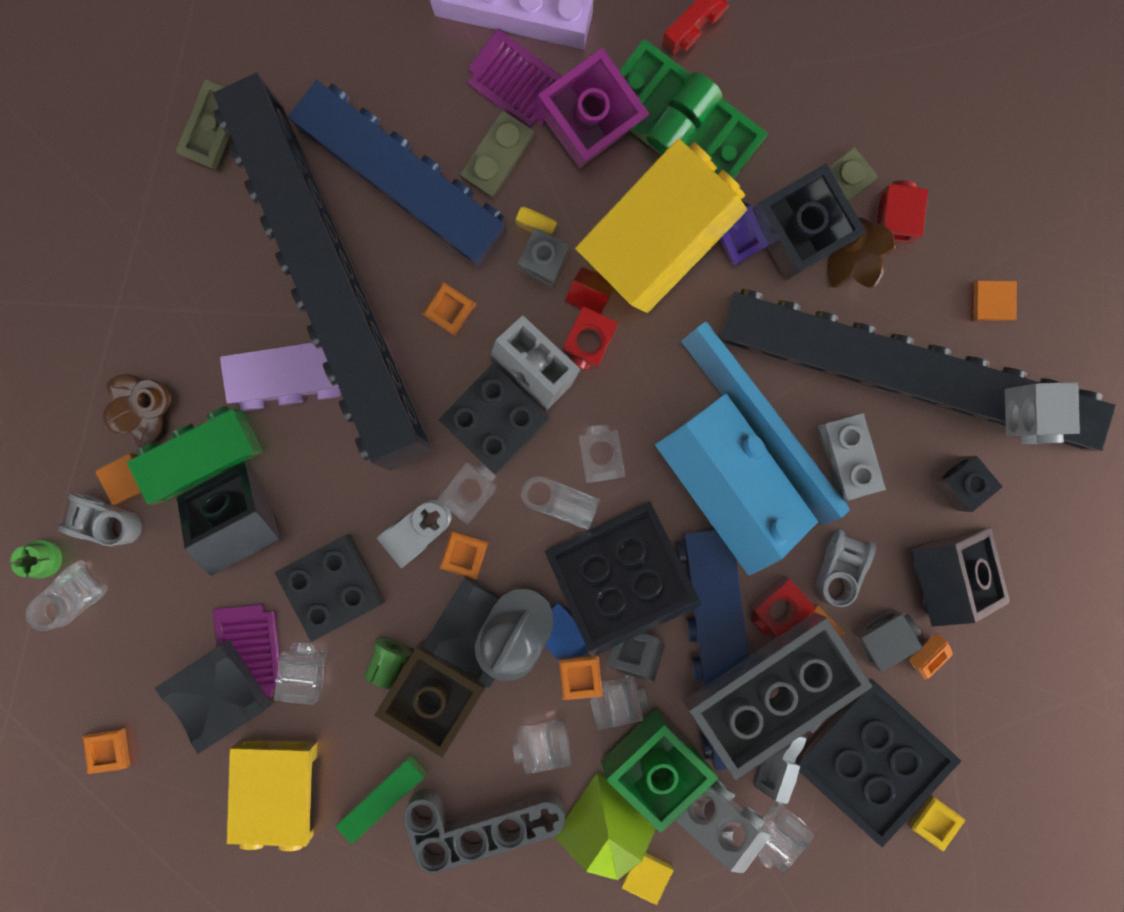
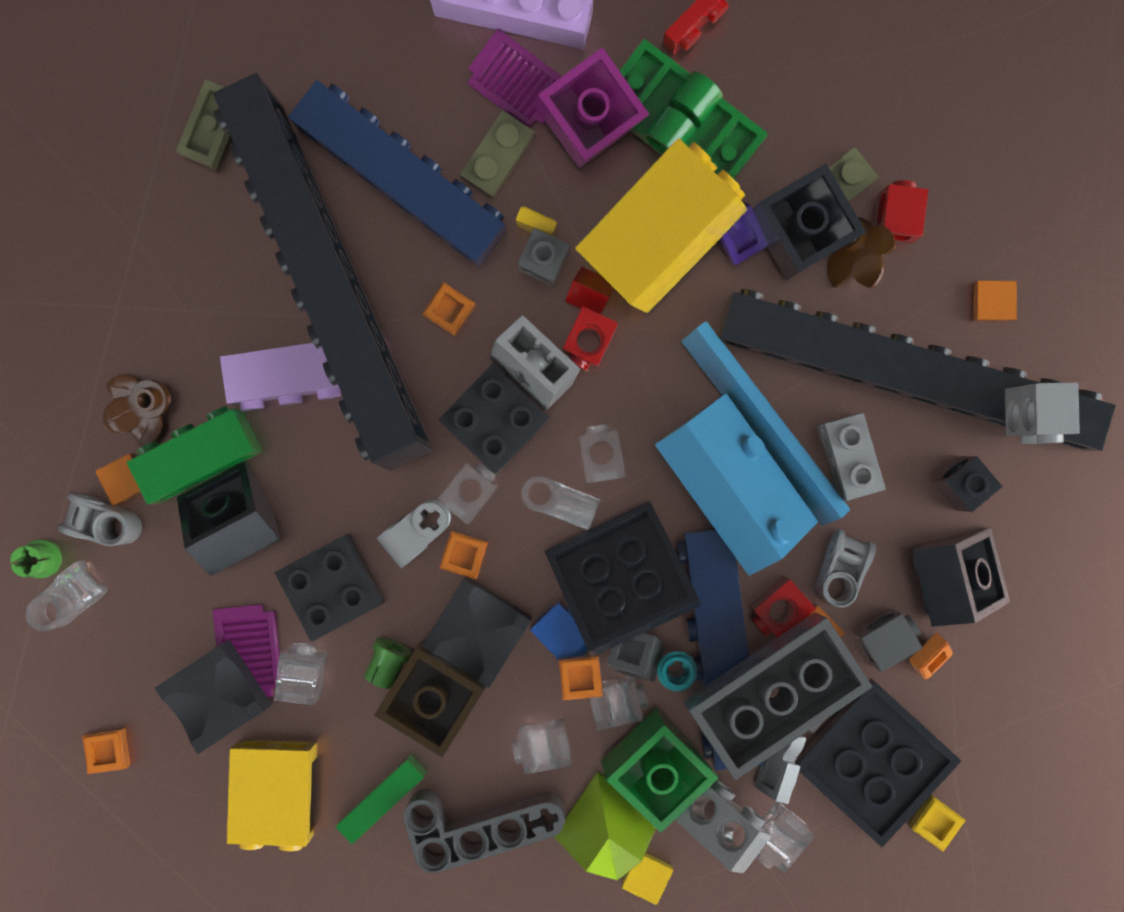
dark grey piece [475,589,554,681] -> none
none -> teal cone [657,651,697,691]

